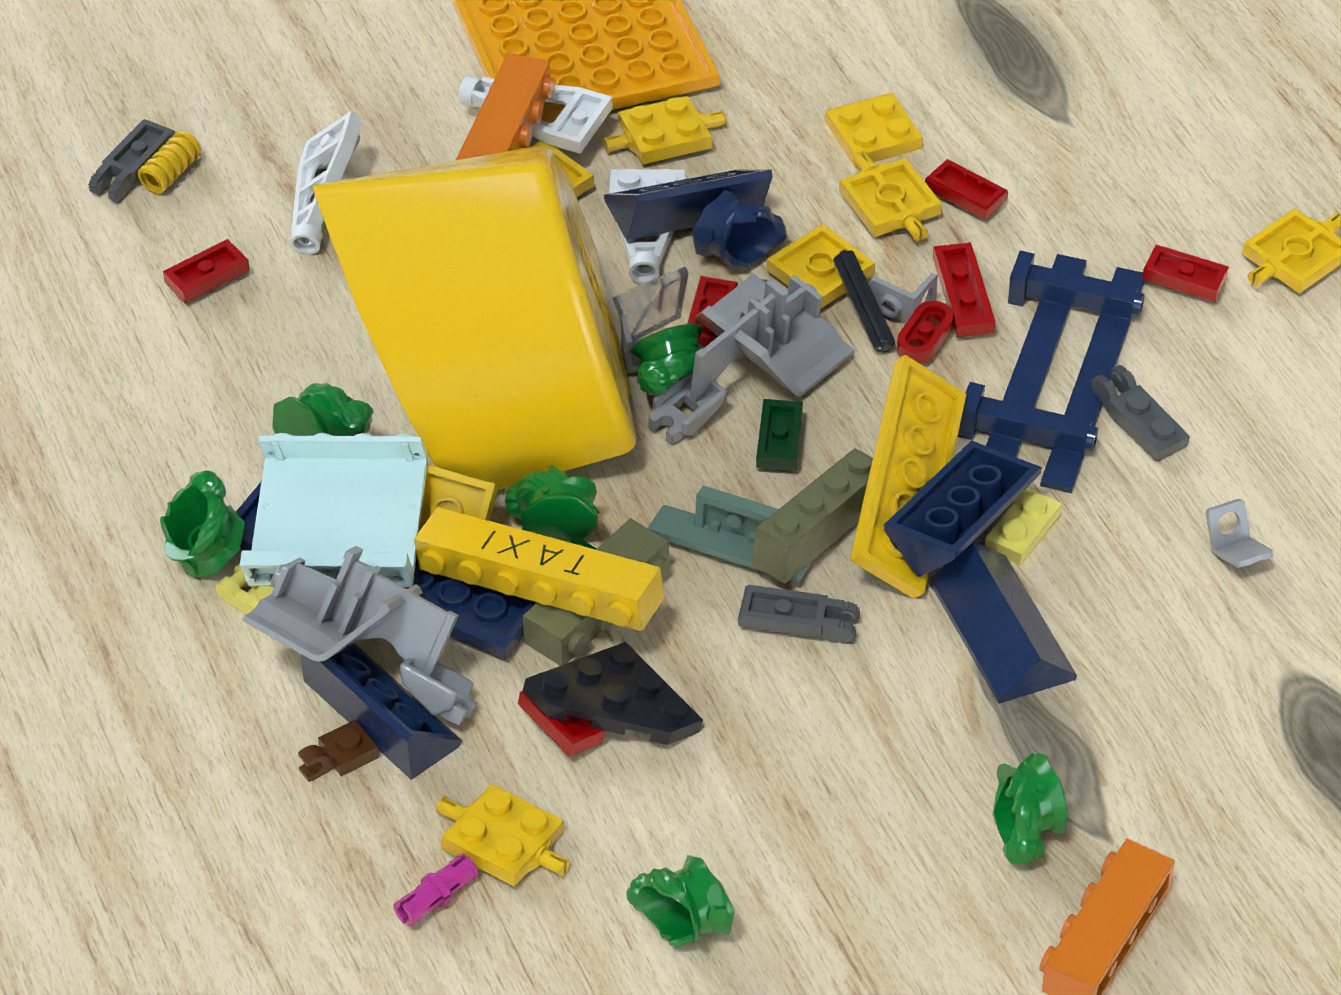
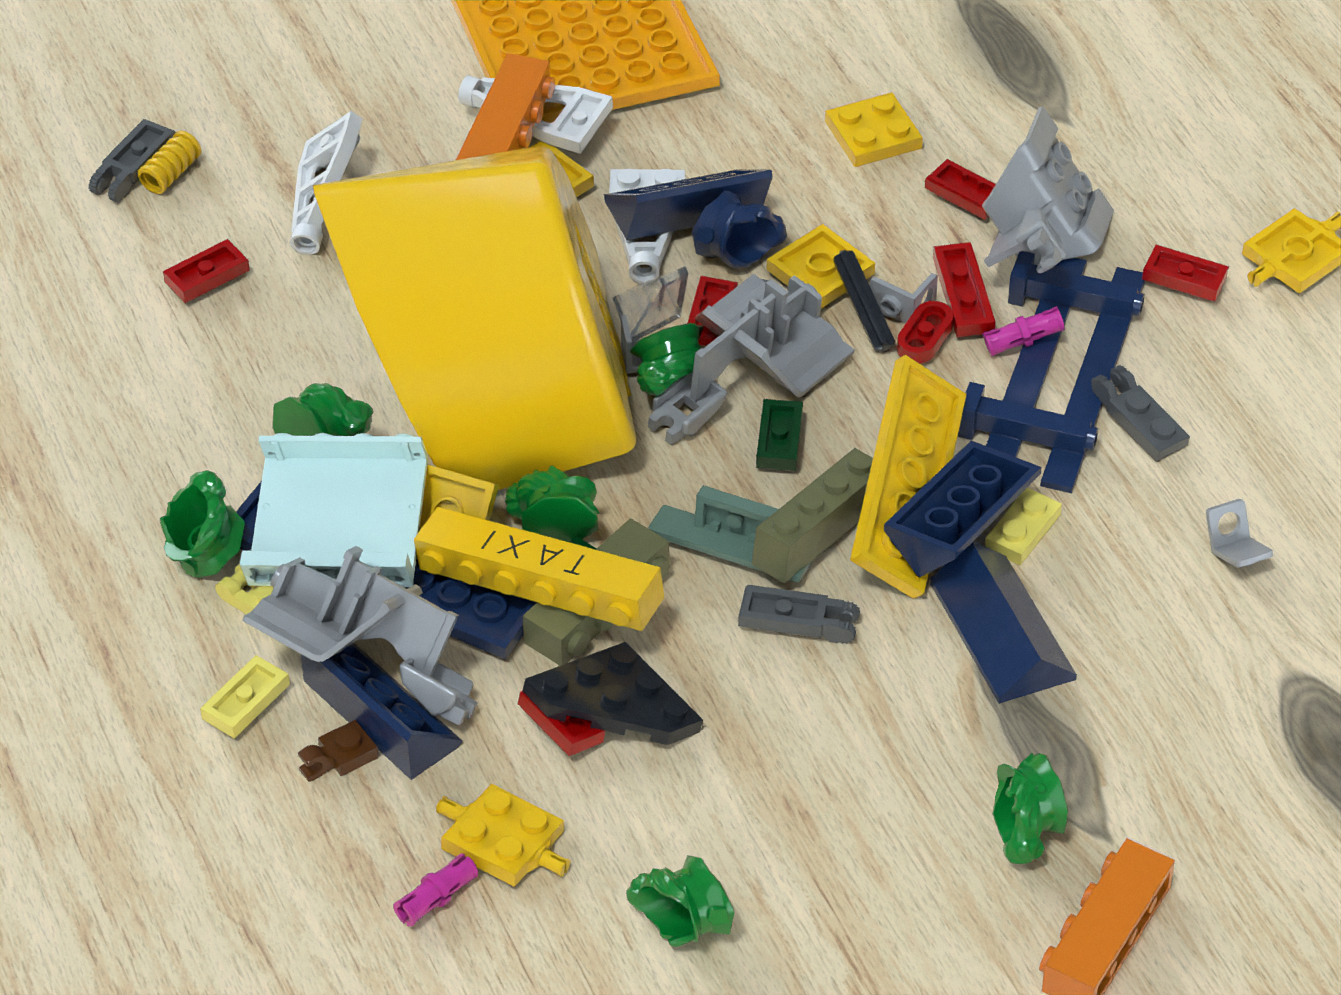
yellow plate [603,96,727,165] -> none
yellow plate [839,151,942,242] -> none
none -> light yellow plate [200,655,290,739]
none -> light grey piece [982,106,1114,273]
none -> dark pink pin [983,306,1065,357]

